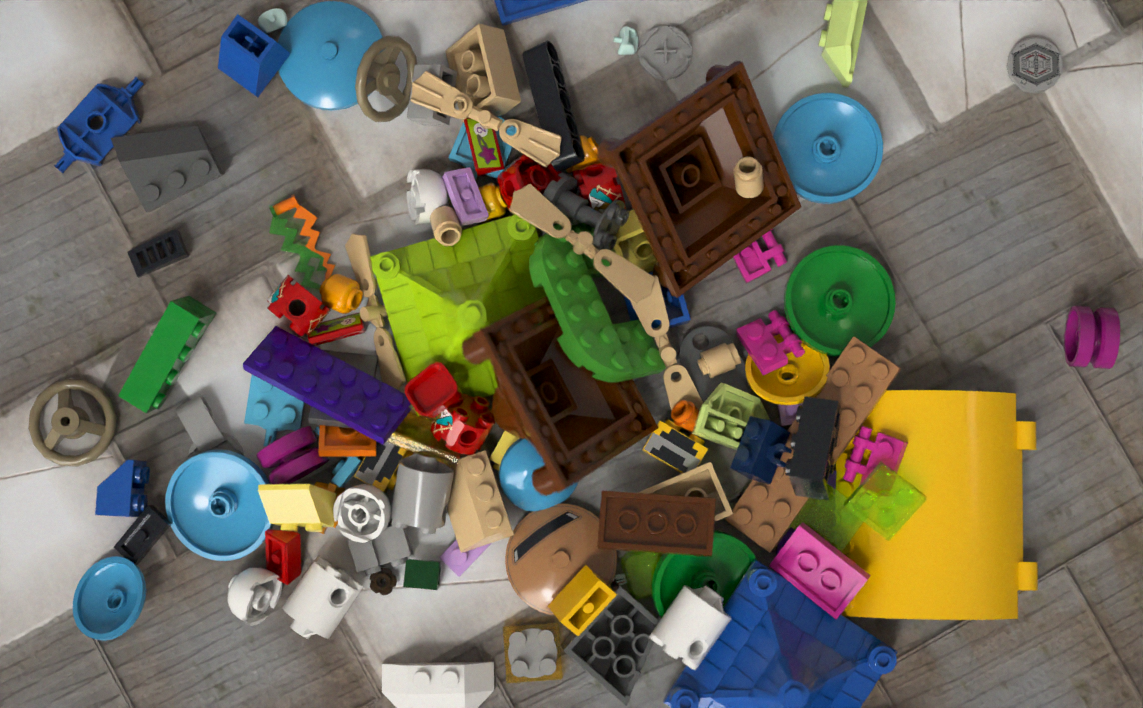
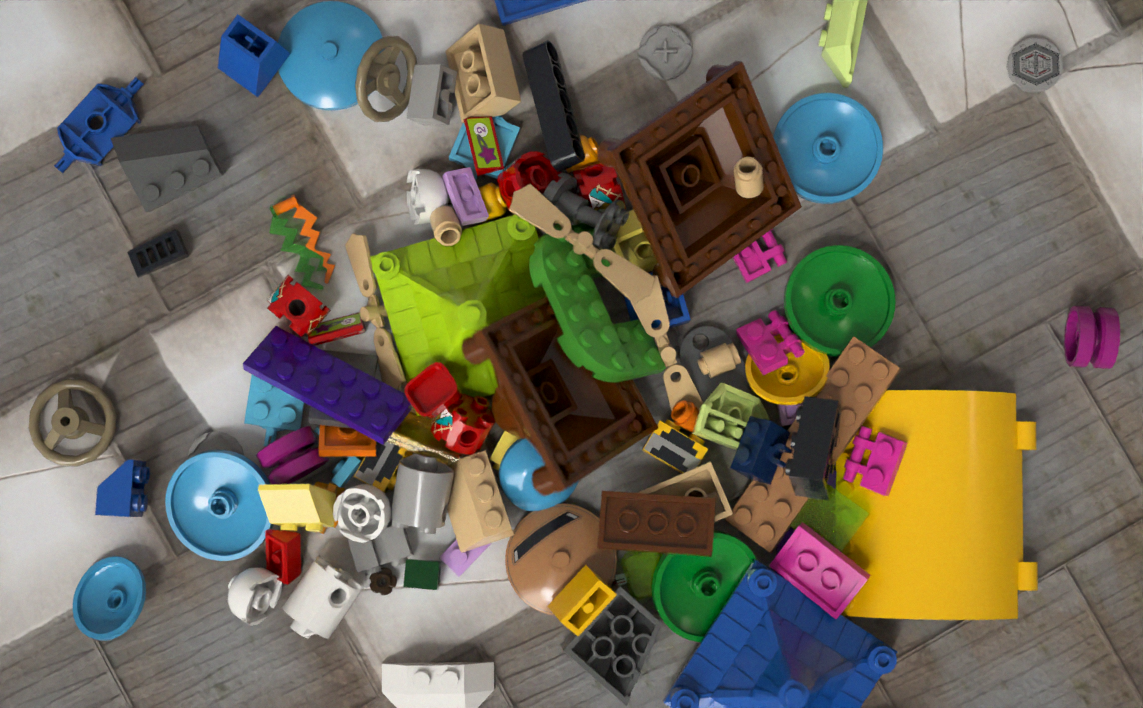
black plate [114,505,172,565] -> none
green wedge [118,296,217,413] -> none
light grey panel [176,394,226,453] -> none
light aqua piece [258,8,287,34] -> none
light orange head [320,274,363,314] -> none
tan piece [411,71,562,167] -> none
light grey piece [503,622,563,683] -> none
light aqua piece [613,26,638,55] -> none
white cylinder [649,585,732,670] -> none
clear neon green plate [844,461,927,541] -> none

